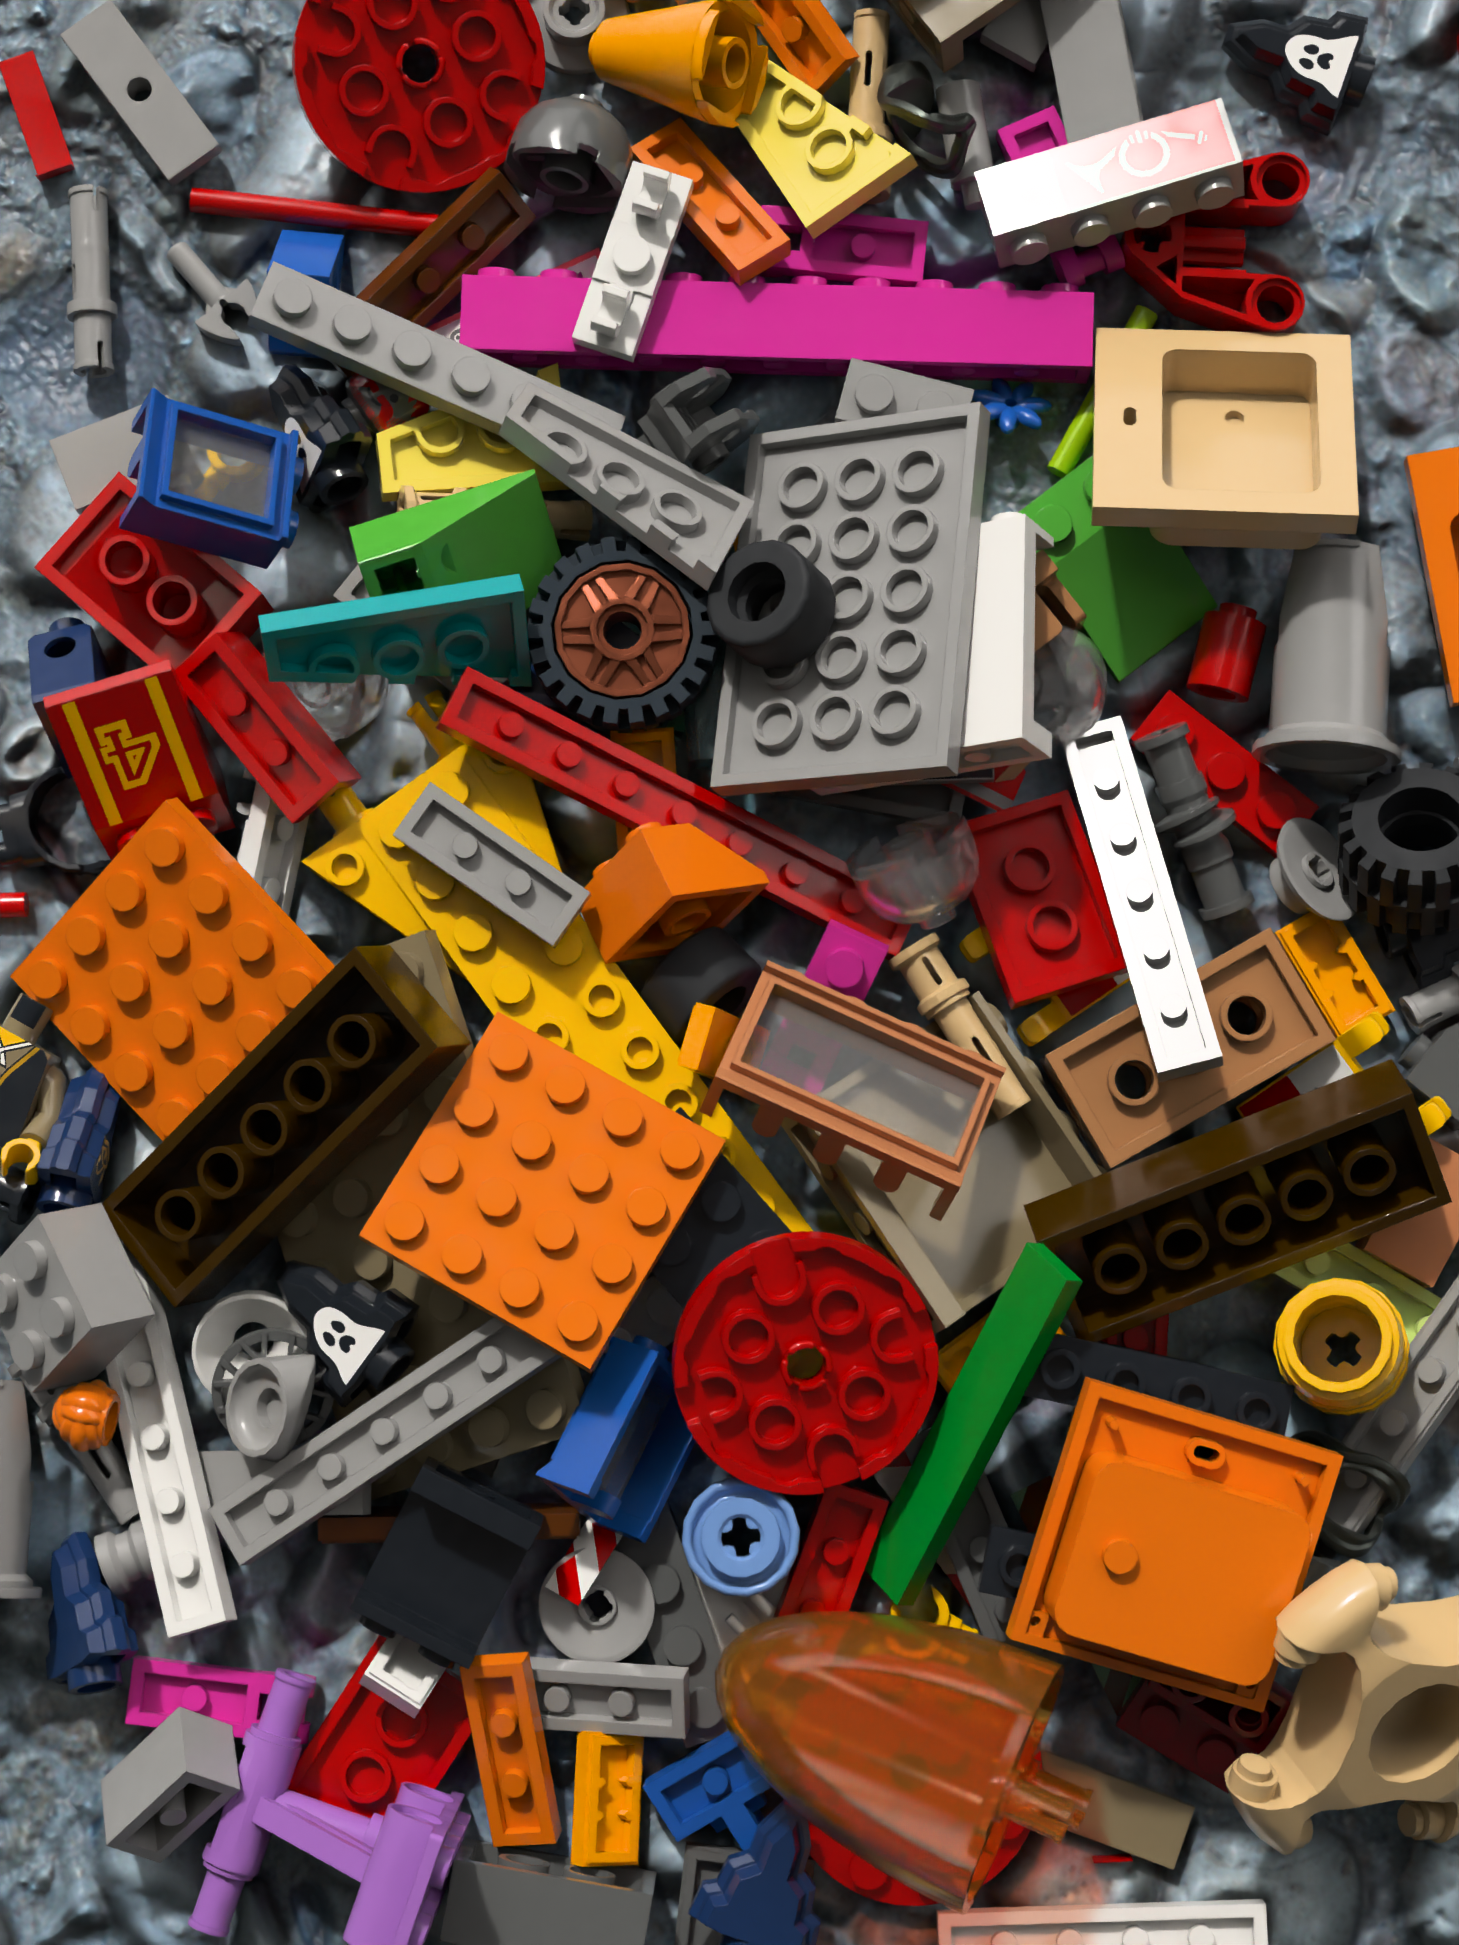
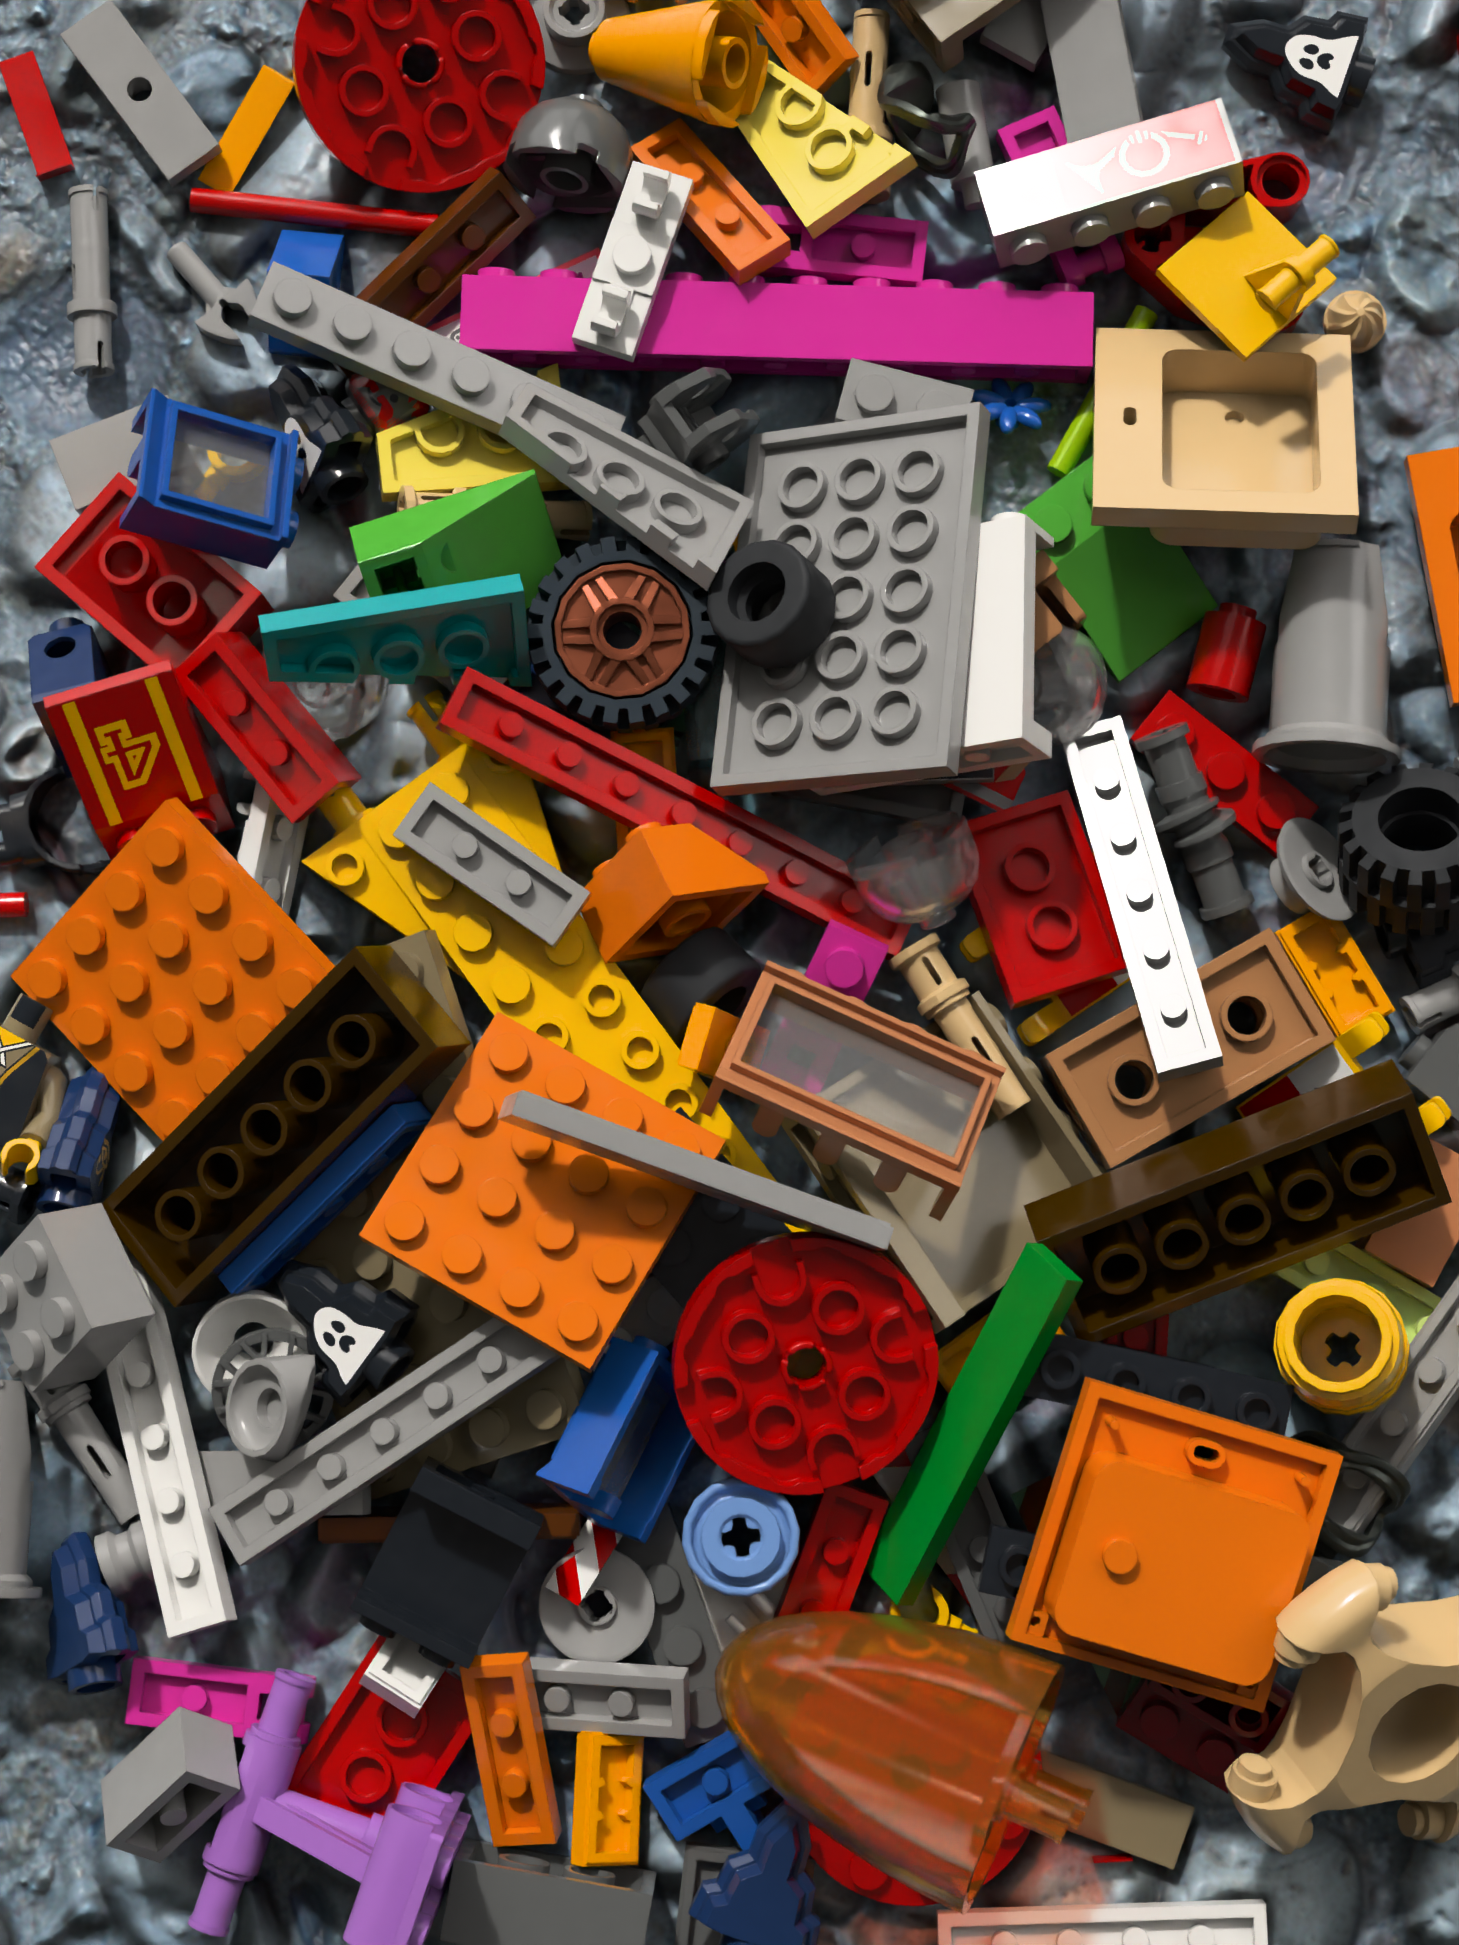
orange piece [52,1379,120,1452] -> none
none -> light orange piece [198,65,294,191]
none -> blue tile [217,1101,432,1294]
none -> light grey tile [498,1090,894,1251]
none -> yellow plate [1155,191,1340,362]
none -> tan plate [1323,290,1387,354]

